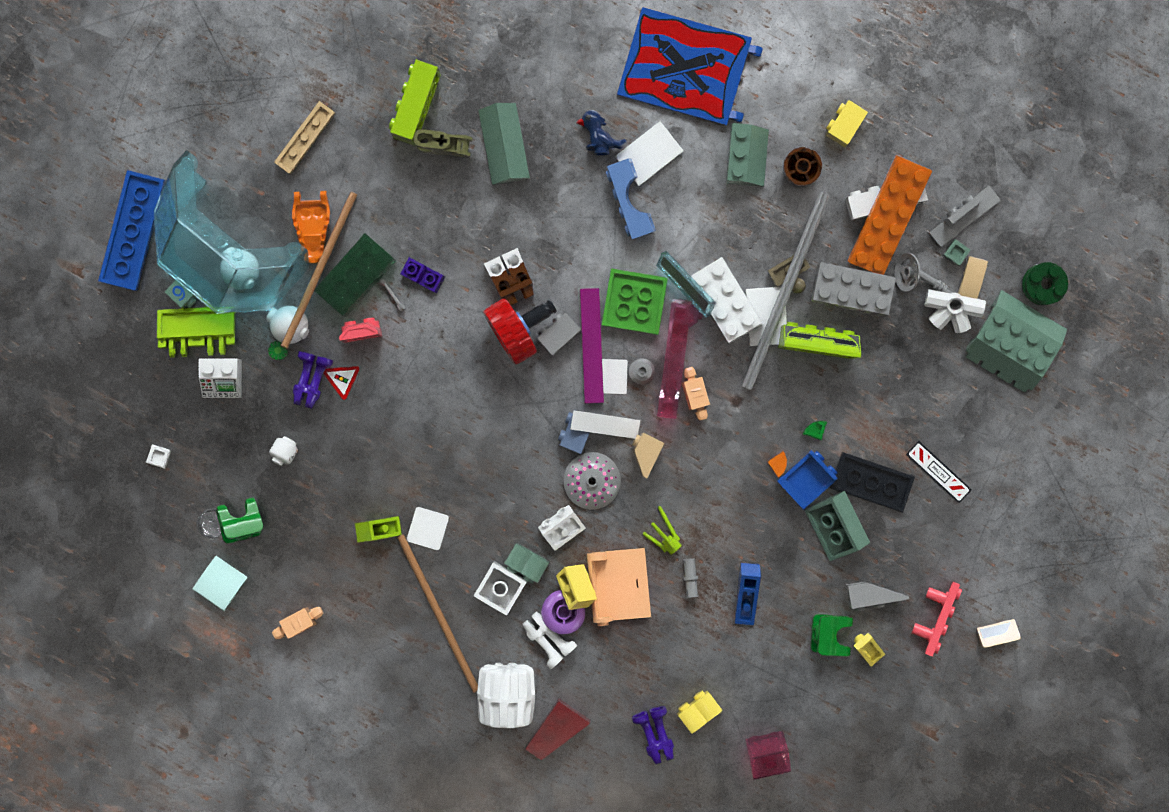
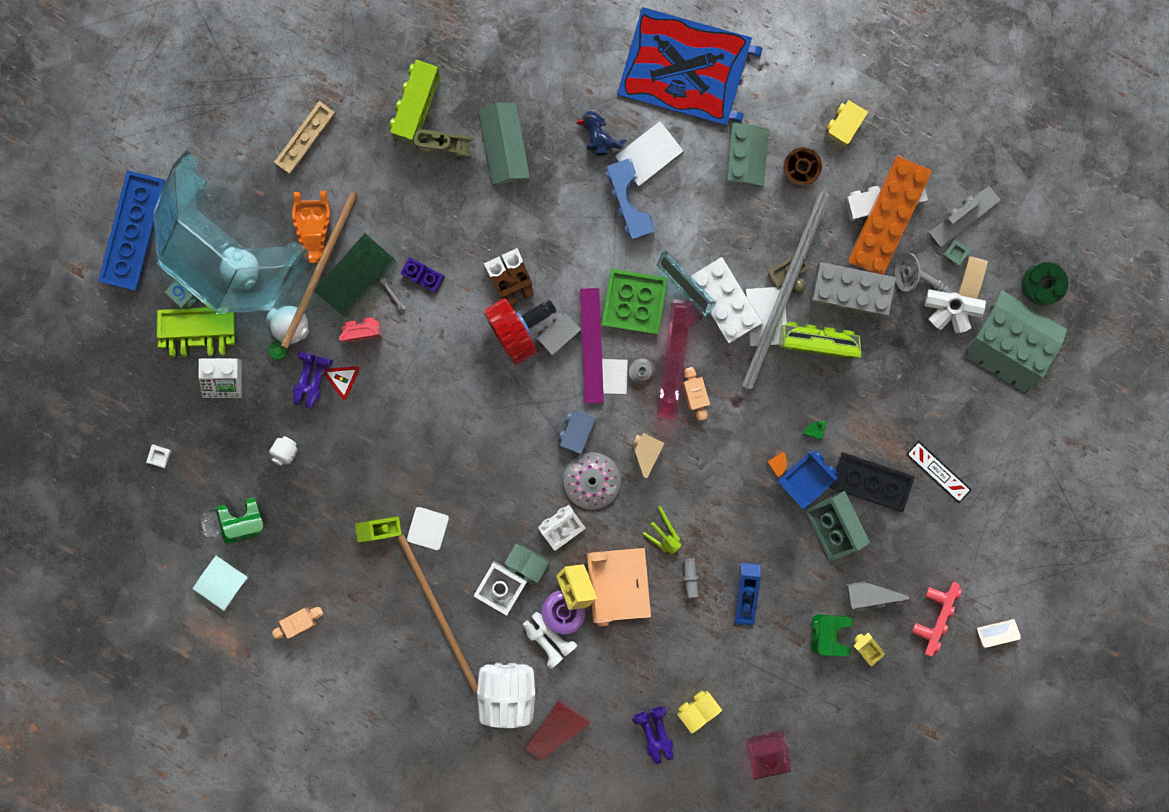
white sticker [570,410,640,439] -> none

